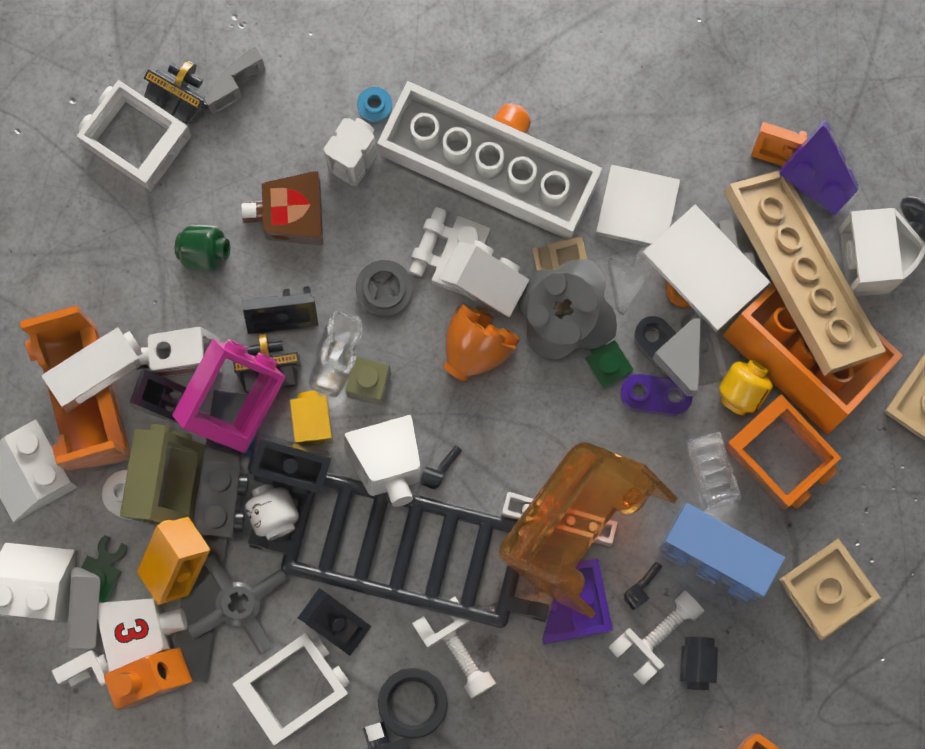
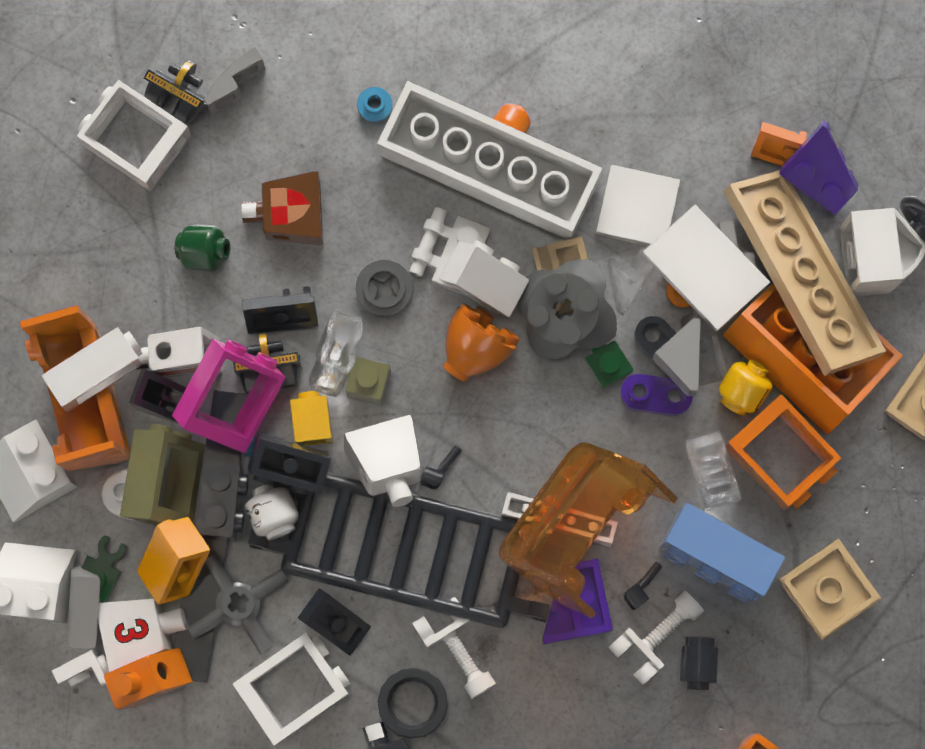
white brick [323,118,377,186] -> none

